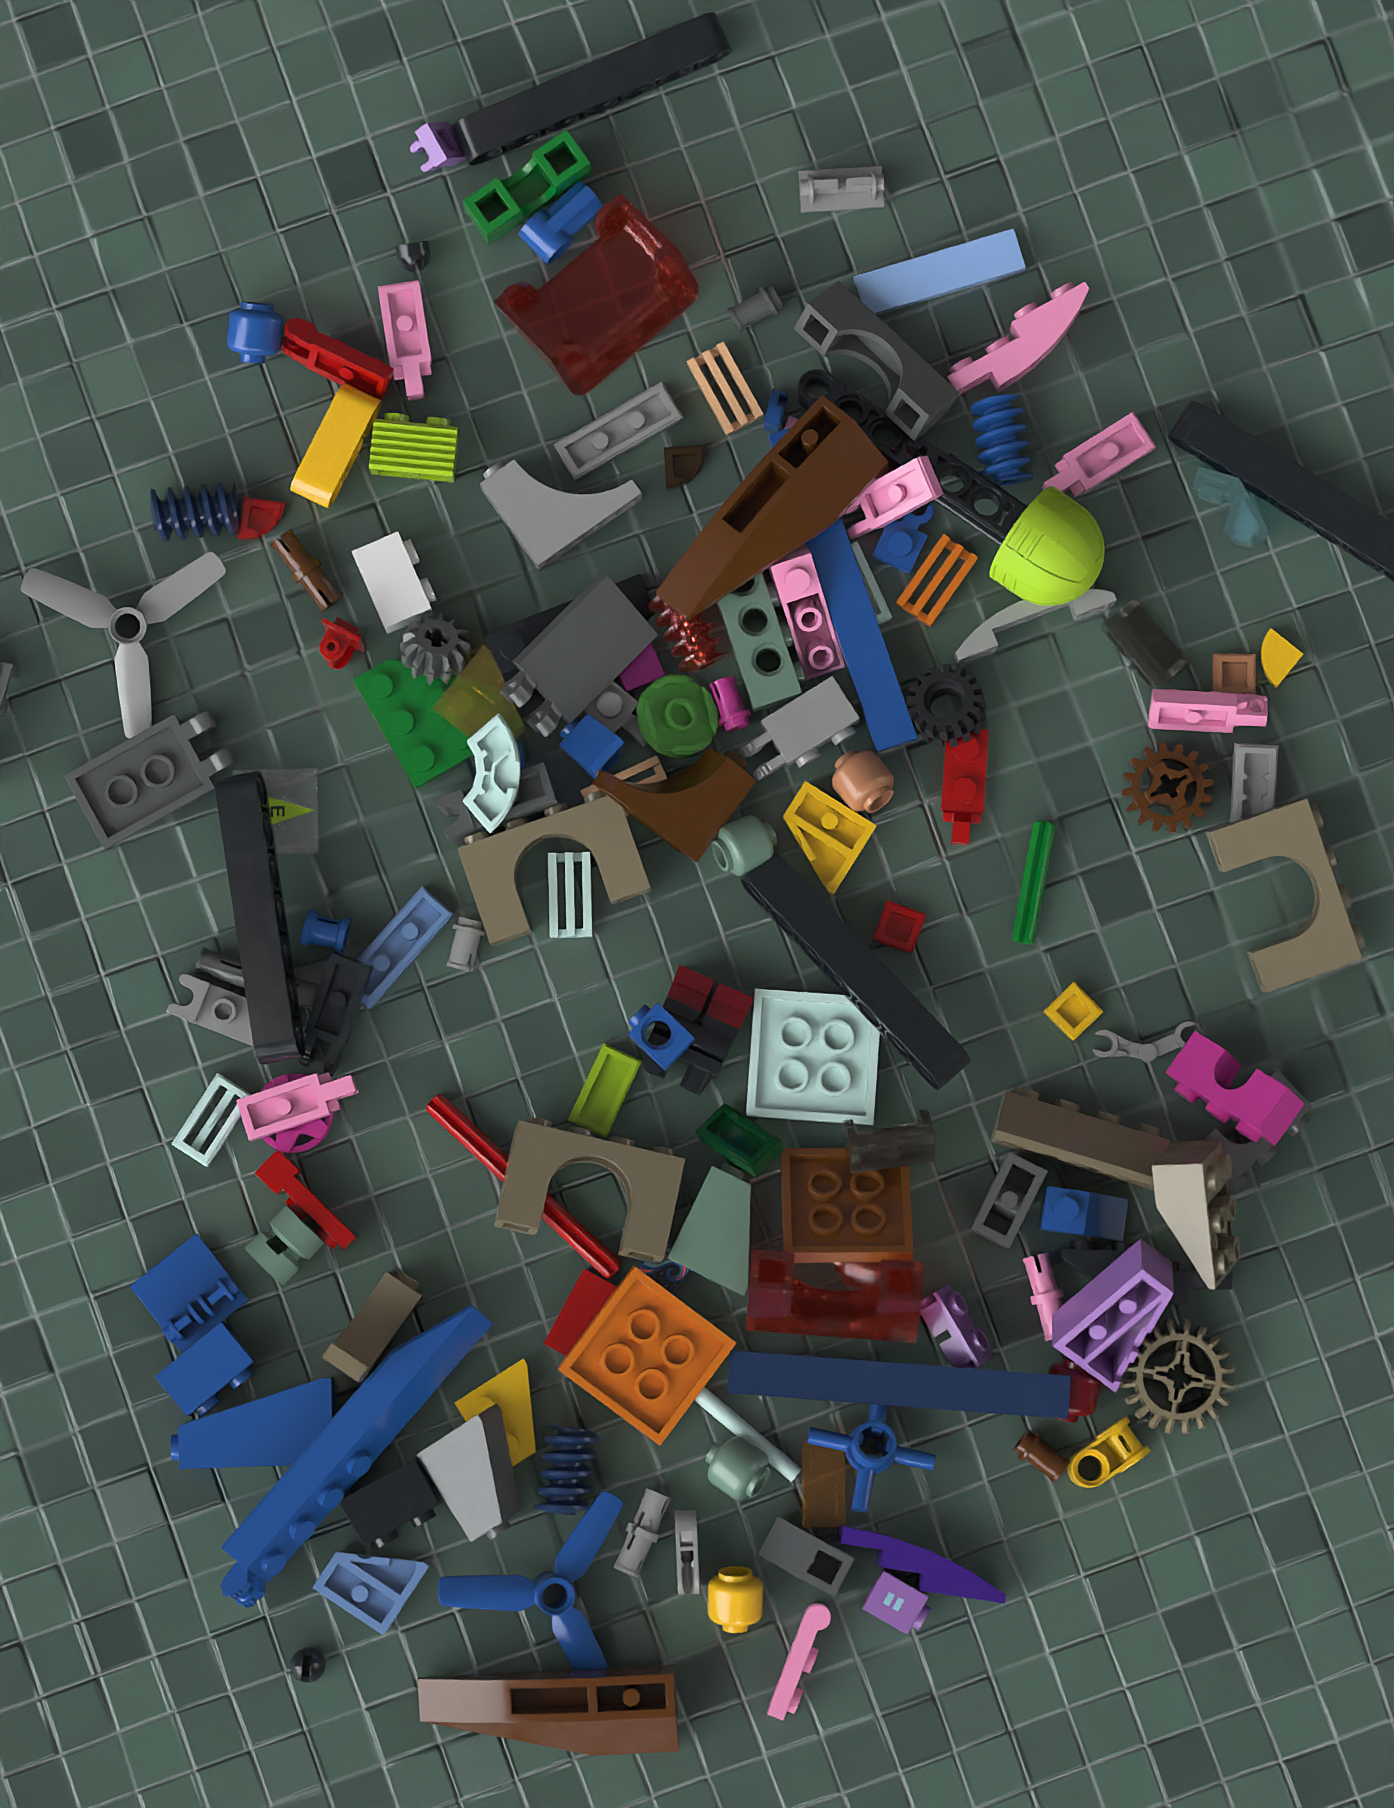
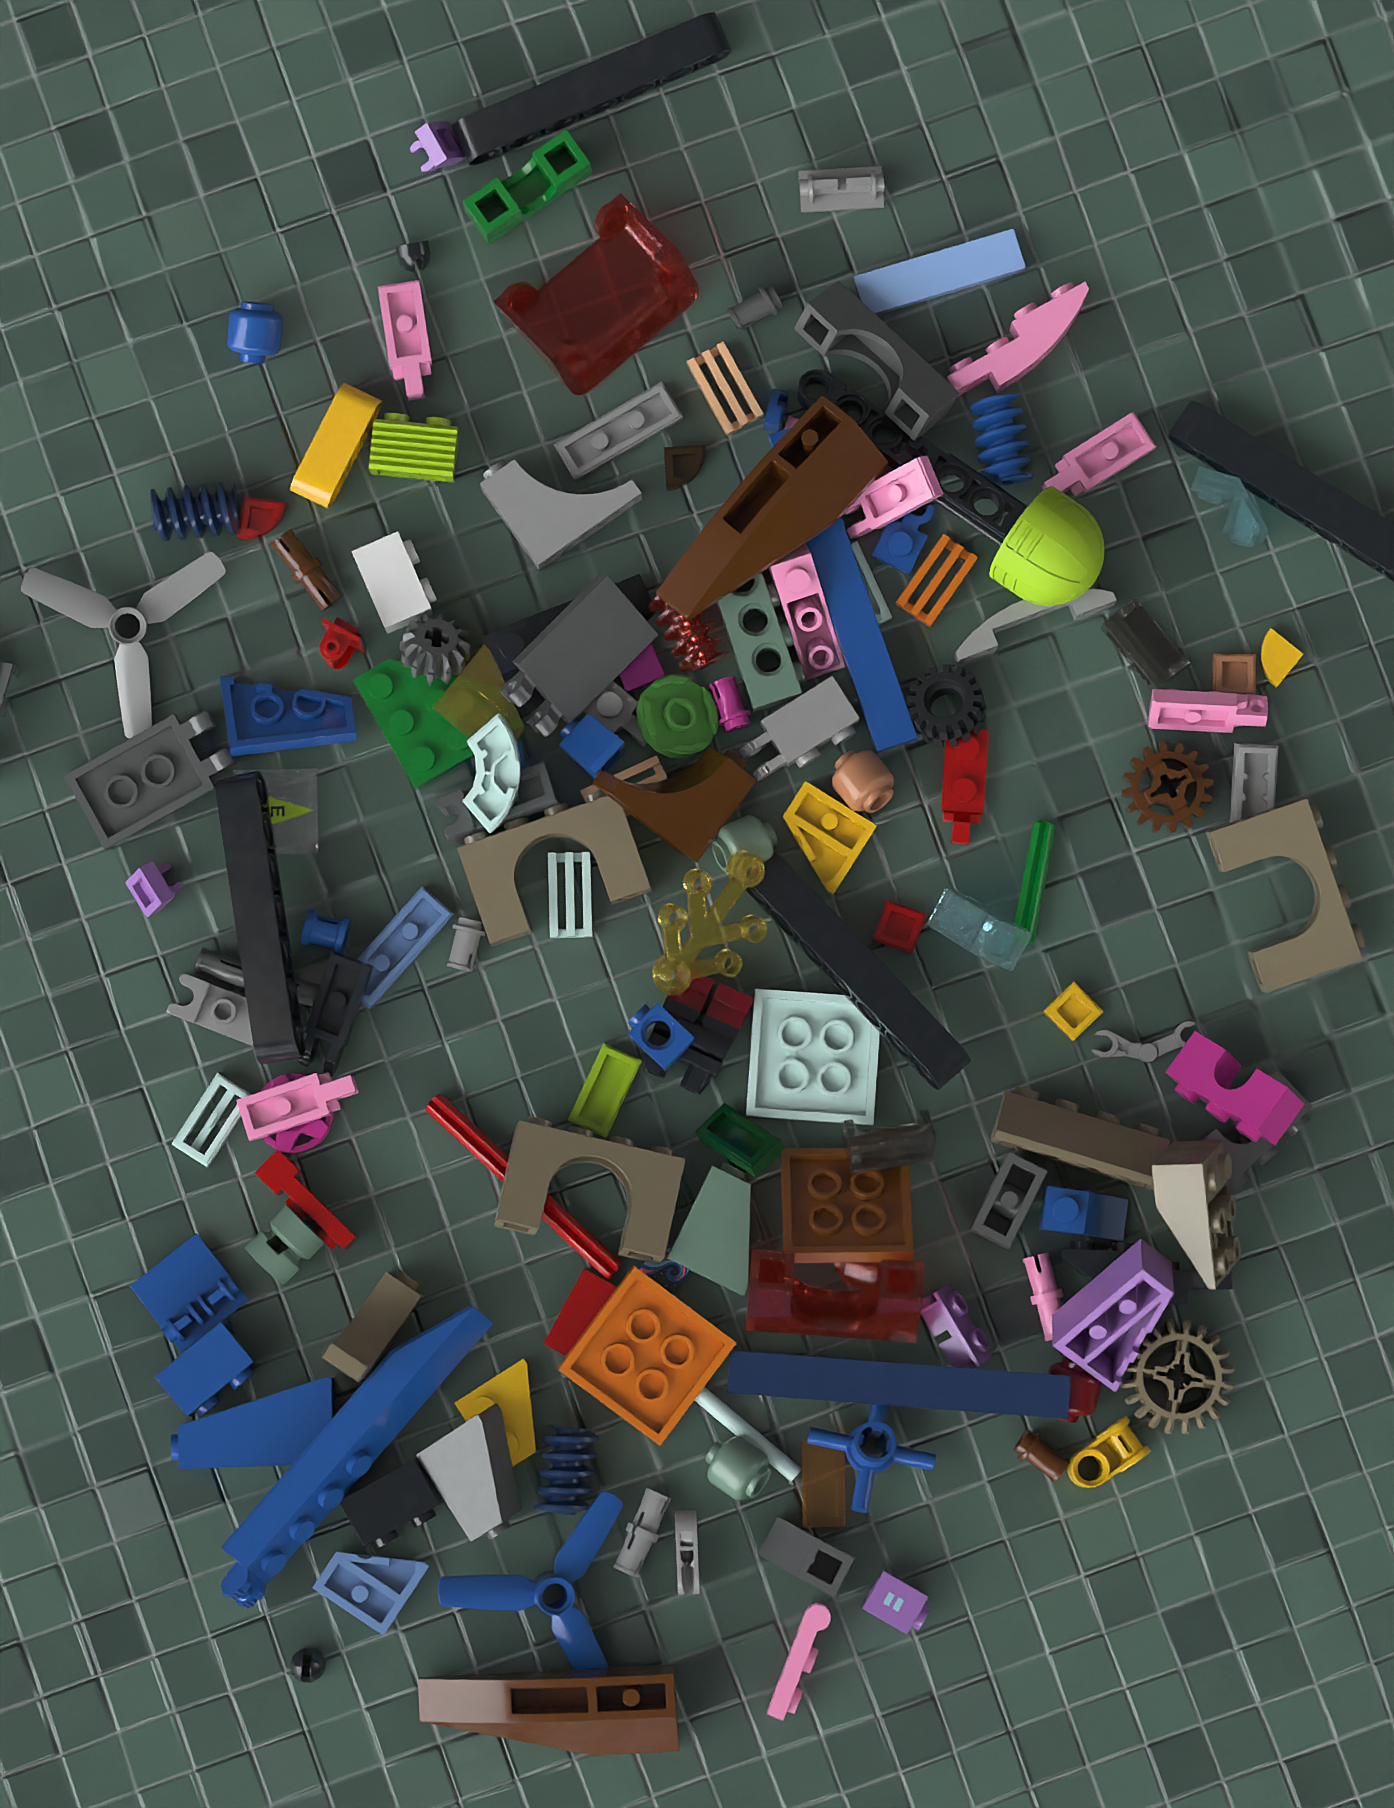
red hinge [281,317,394,401] -> none
blue piece [518,180,604,265] -> none
yellow head [707,1566,763,1633] -> none
dark purple slope [836,1524,1006,1604] -> none
none -> medium lavender tile [125,861,183,918]
none -> blue wing [220,676,357,757]
none -> clear yellow plant [652,851,767,995]
none -> clear light blue slope [927,887,1032,972]

